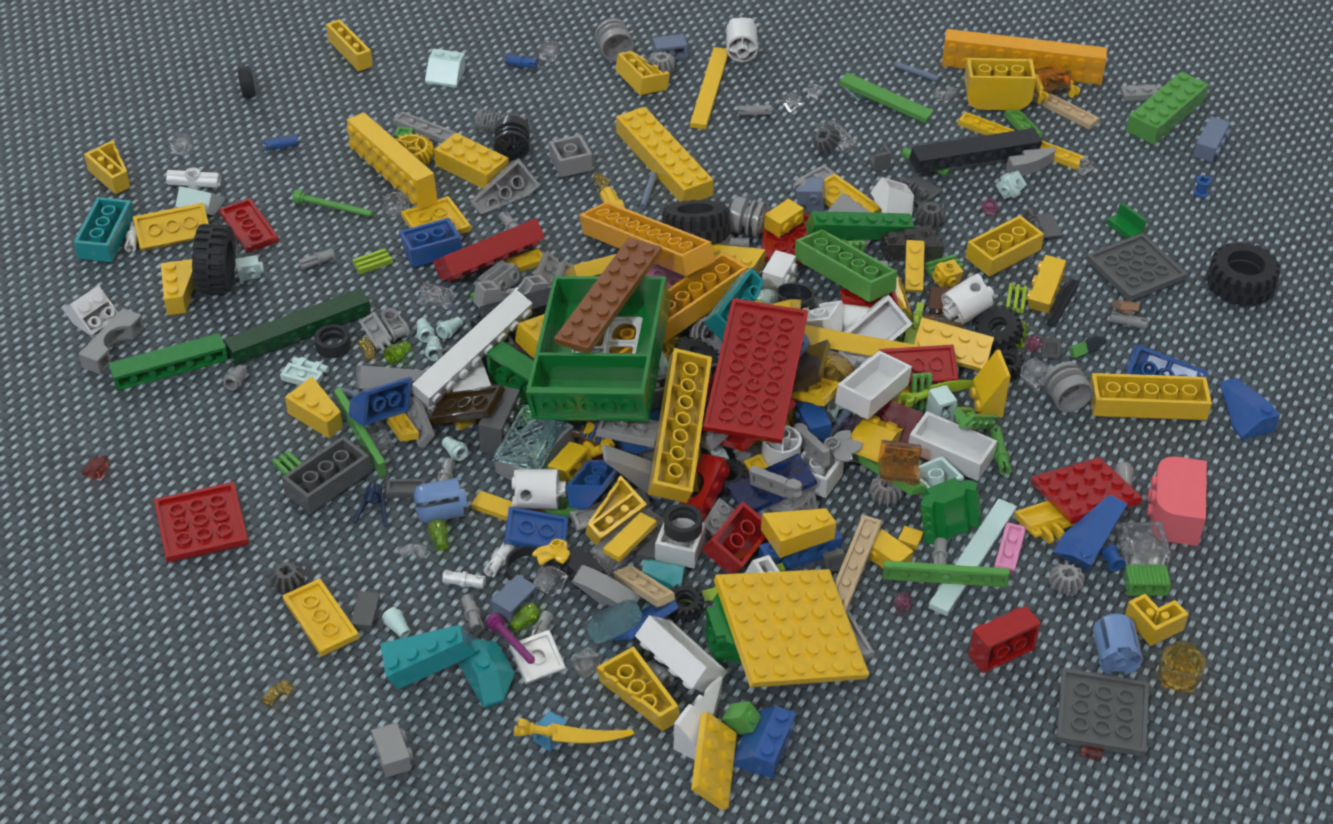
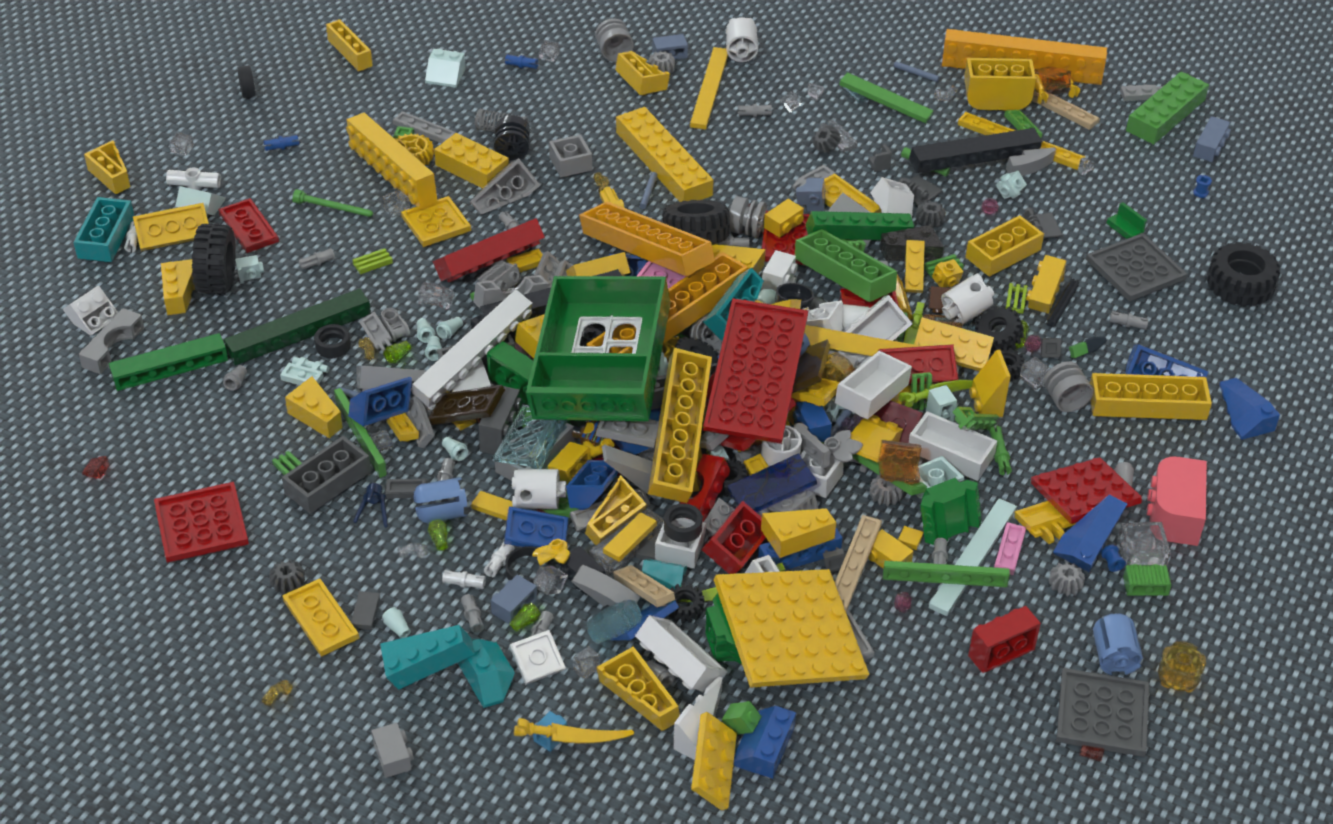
blue slope [399,218,462,268] -> none
magenta piece [486,613,535,664] -> none
dark orange plate [554,238,662,354] -> none
light grey hinge [749,465,803,500] -> none
medium nougat plate [1112,300,1139,314] -> none
yellow brick [1125,594,1189,646] -> none

